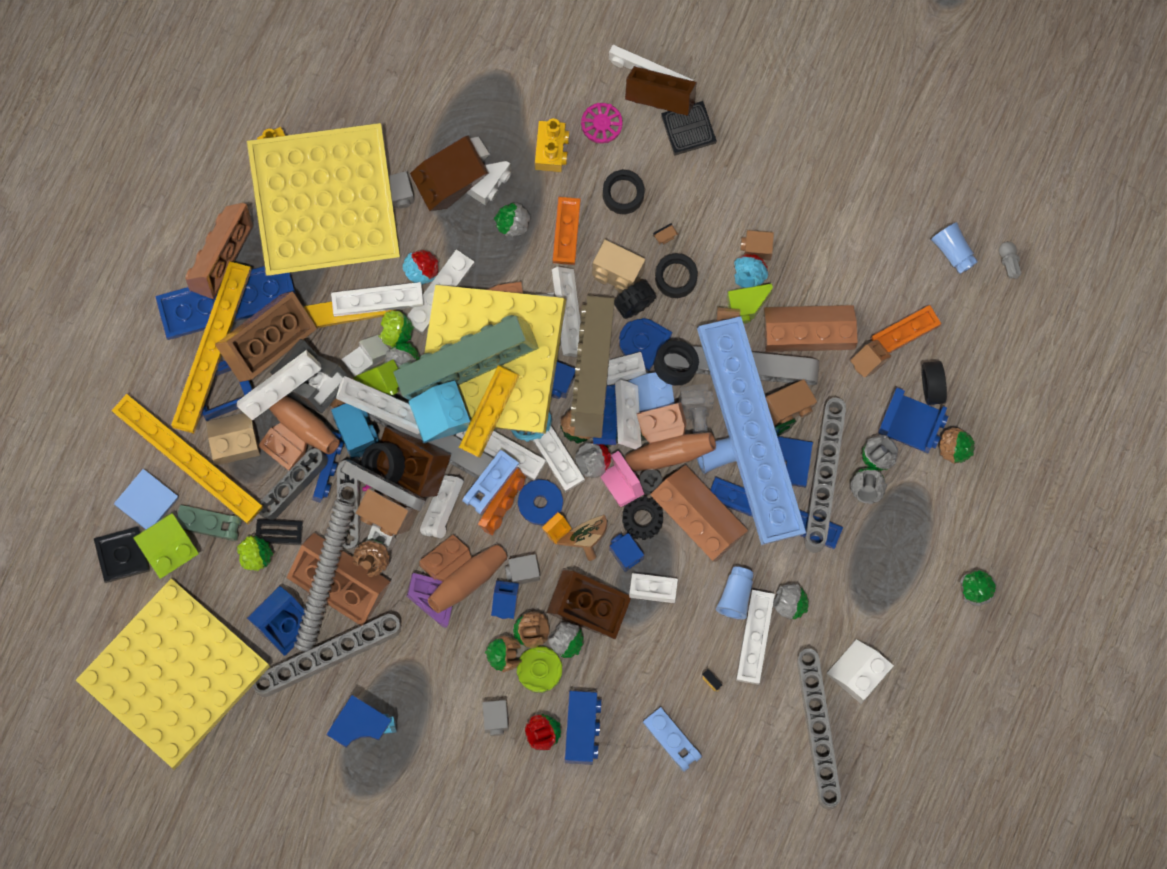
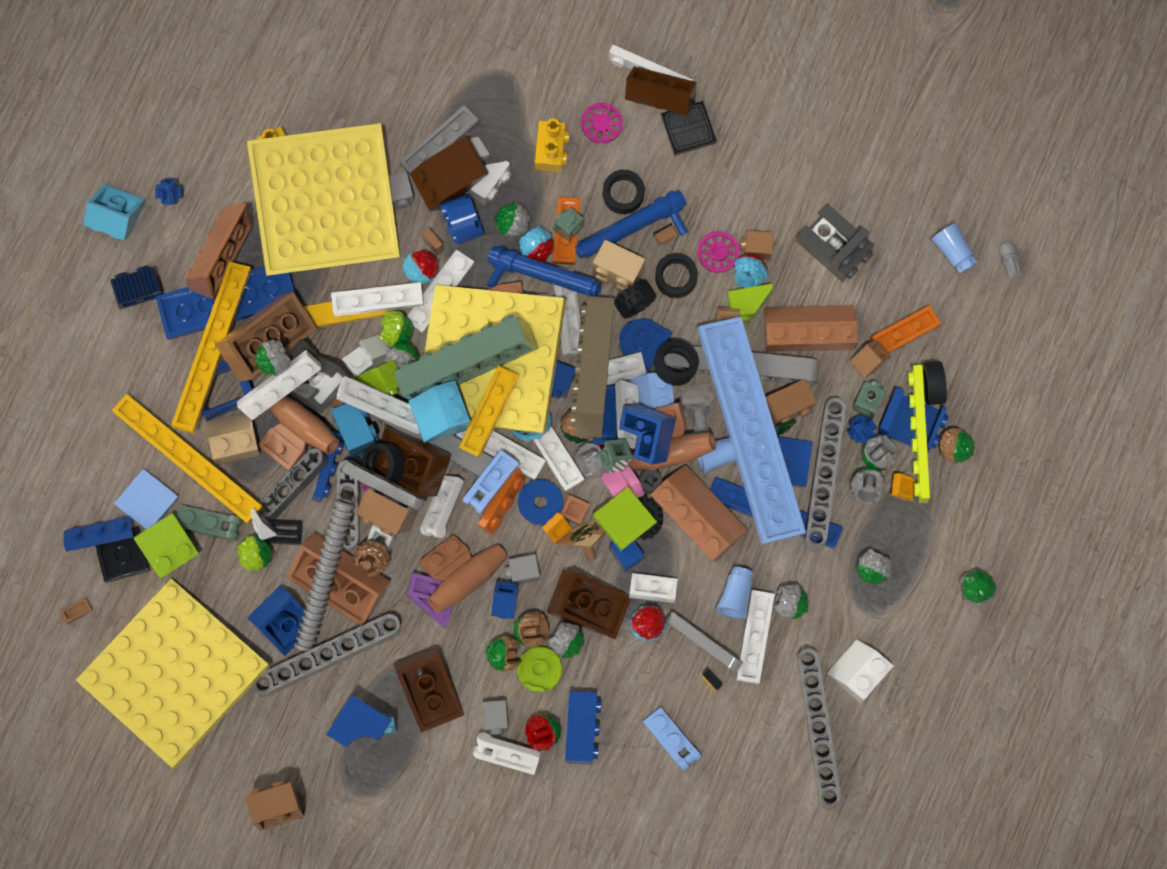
none -> medium nougat piece [60,598,92,625]
none -> blue plate [64,516,133,552]
none -> medium azure slope [83,184,145,240]
none -> dark blue brick [110,266,162,310]
none -> blue gear [155,178,183,205]
none -> medium nougat brick [245,780,304,831]
none -> white slope [250,509,276,540]
none -> light grey piece [255,340,291,376]
none -> reddish brown slope [393,646,464,733]
none -> light grey tile [399,104,480,176]
none -> medium nougat tile [422,228,443,256]
none -> blue brick [440,193,485,244]
none -> white plate [473,732,541,775]
none -> blue cylinder [487,246,601,297]
none -> piece [519,226,554,262]
none -> sand green brick [552,207,584,242]
none -> nougat plate [560,495,590,526]
none -> blue cylinder [575,190,688,258]
none -> lime tile [592,487,657,551]
none -> sand green brick [600,438,633,473]
none -> blue brick [619,404,676,465]
none -> red piece [630,605,667,641]
none -> light grey beam [666,611,743,672]
none -> dark pink wheel [697,231,739,273]
none -> dark grey brick [796,204,874,283]
none -> blue gear [847,415,877,444]
none -> sand green brick [853,381,886,419]
none -> light grey piece [857,549,893,585]
none -> light orange plate [891,473,915,501]
none -> neon yellow plate [908,365,930,503]

